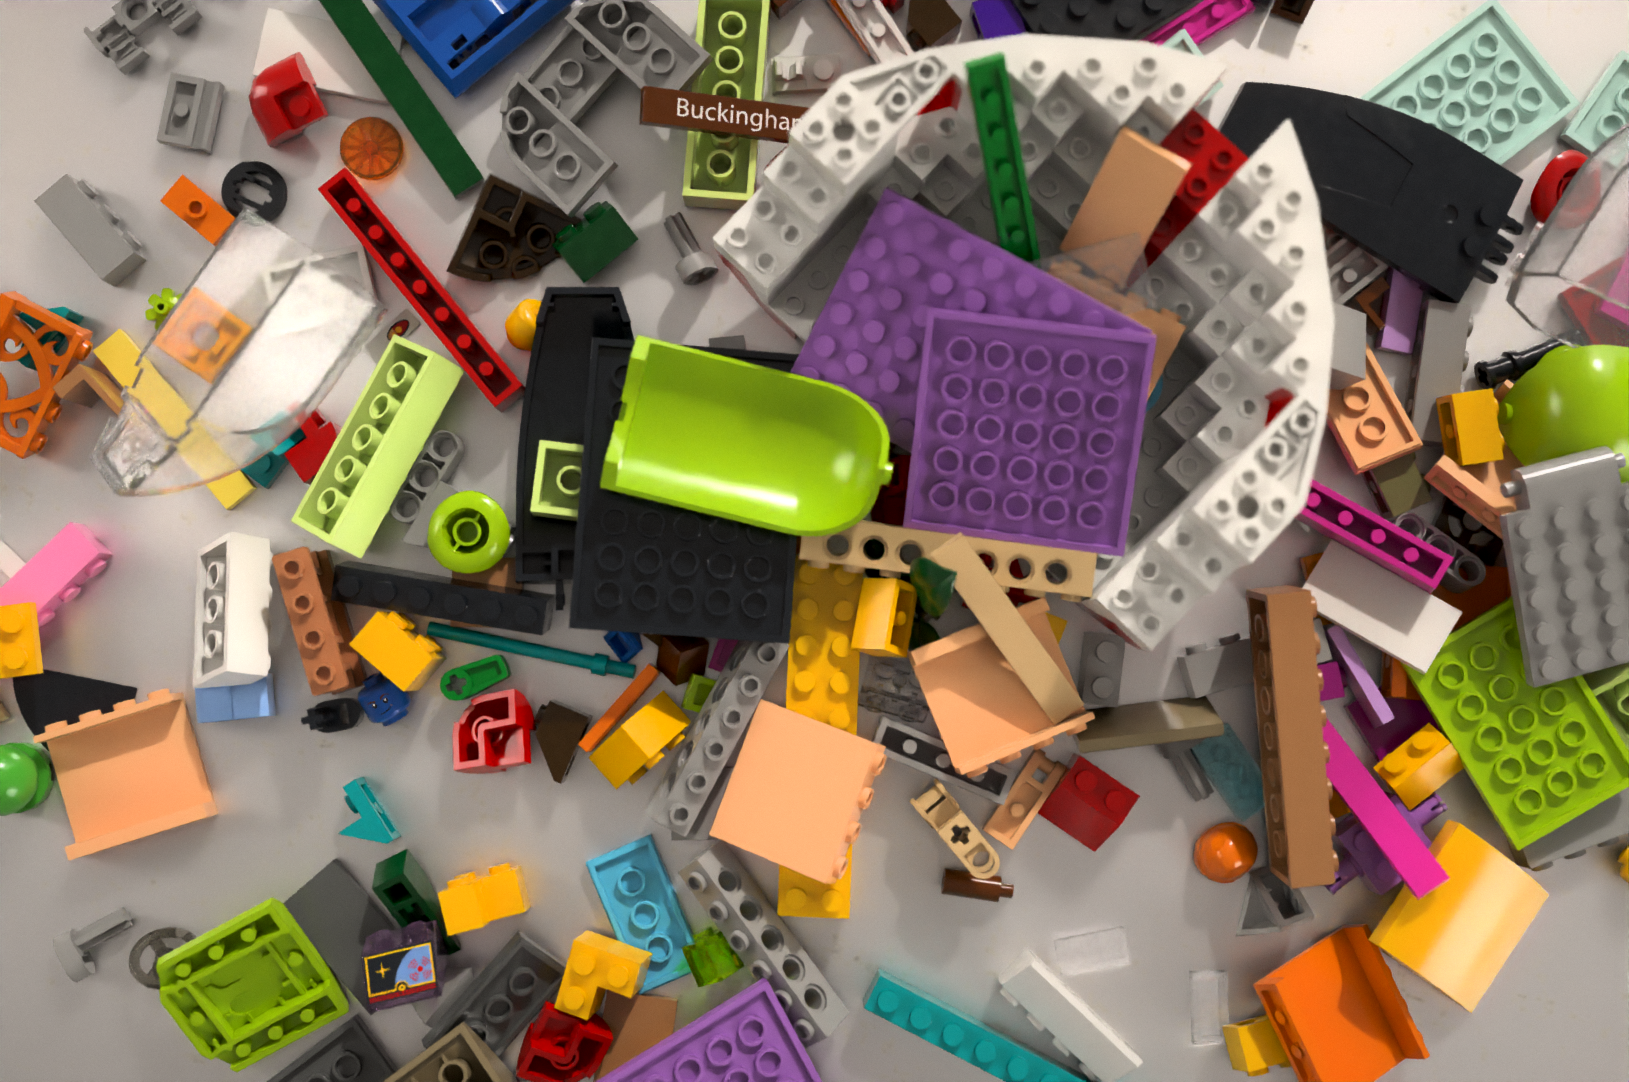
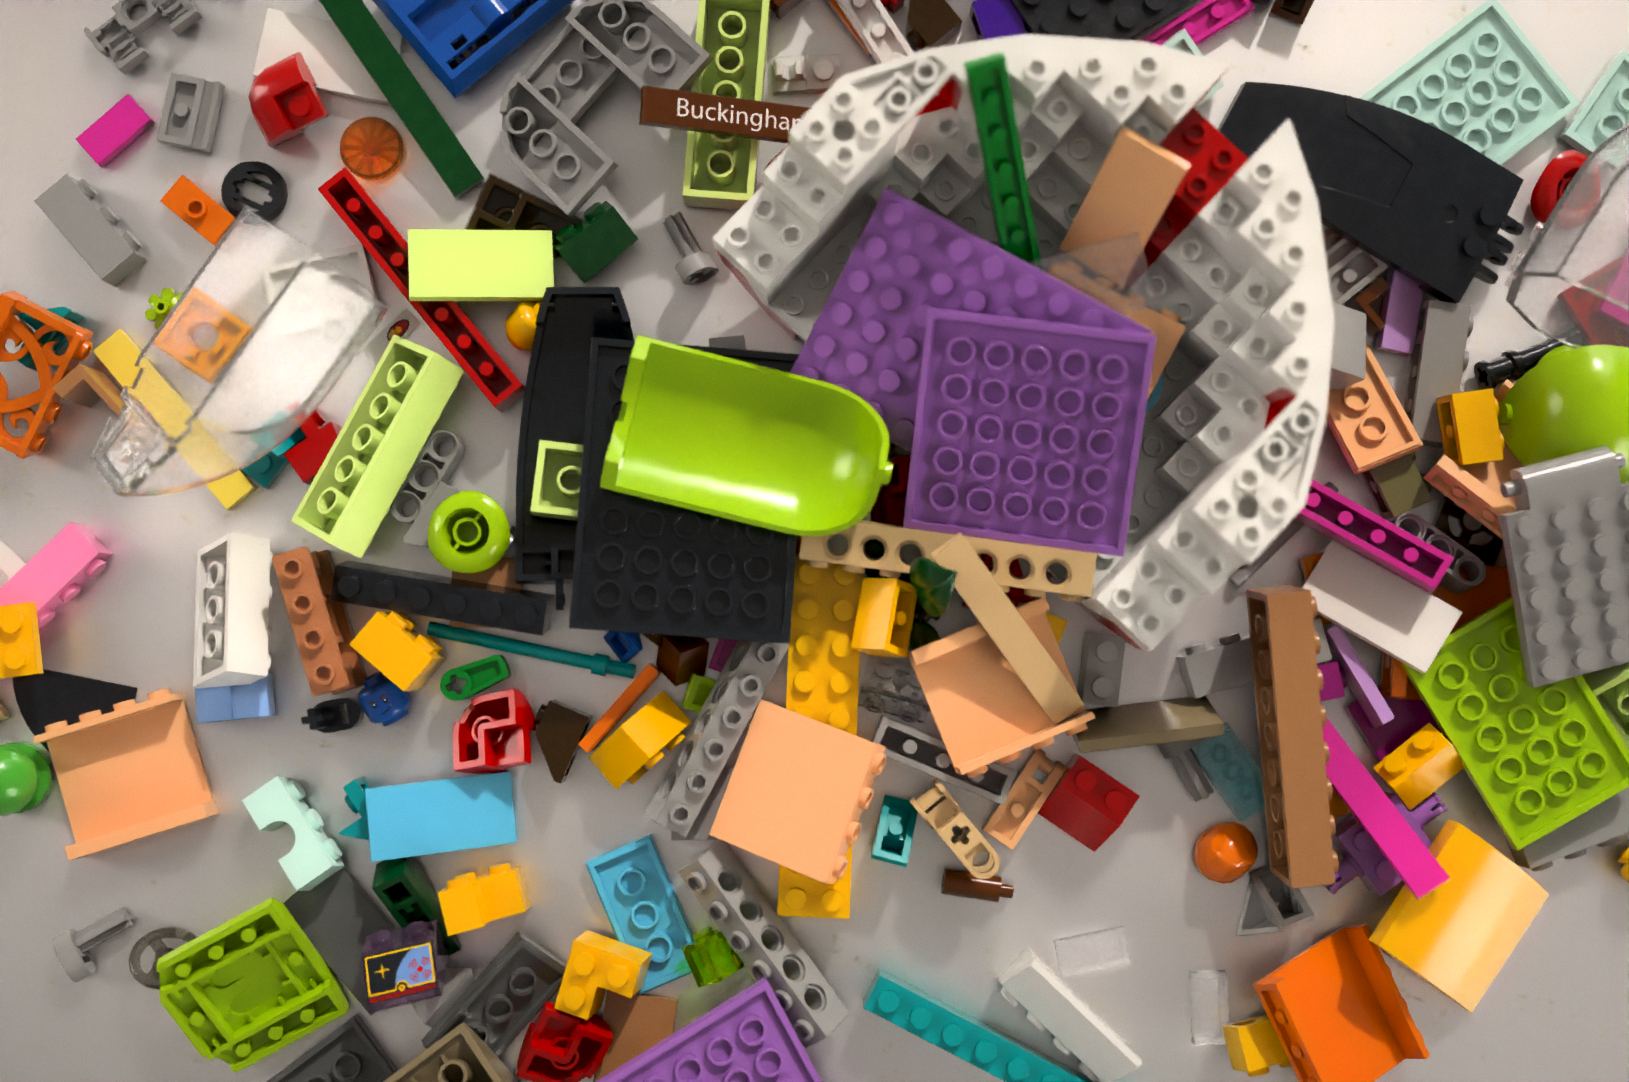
none -> dark pink tile [76,94,155,168]
none -> light aqua arch [242,776,345,891]
none -> medium azure tile [364,771,517,862]
none -> yellowish green tile [408,229,554,301]
none -> teal slope [871,795,918,867]
none -> light grey bar [1229,482,1339,588]

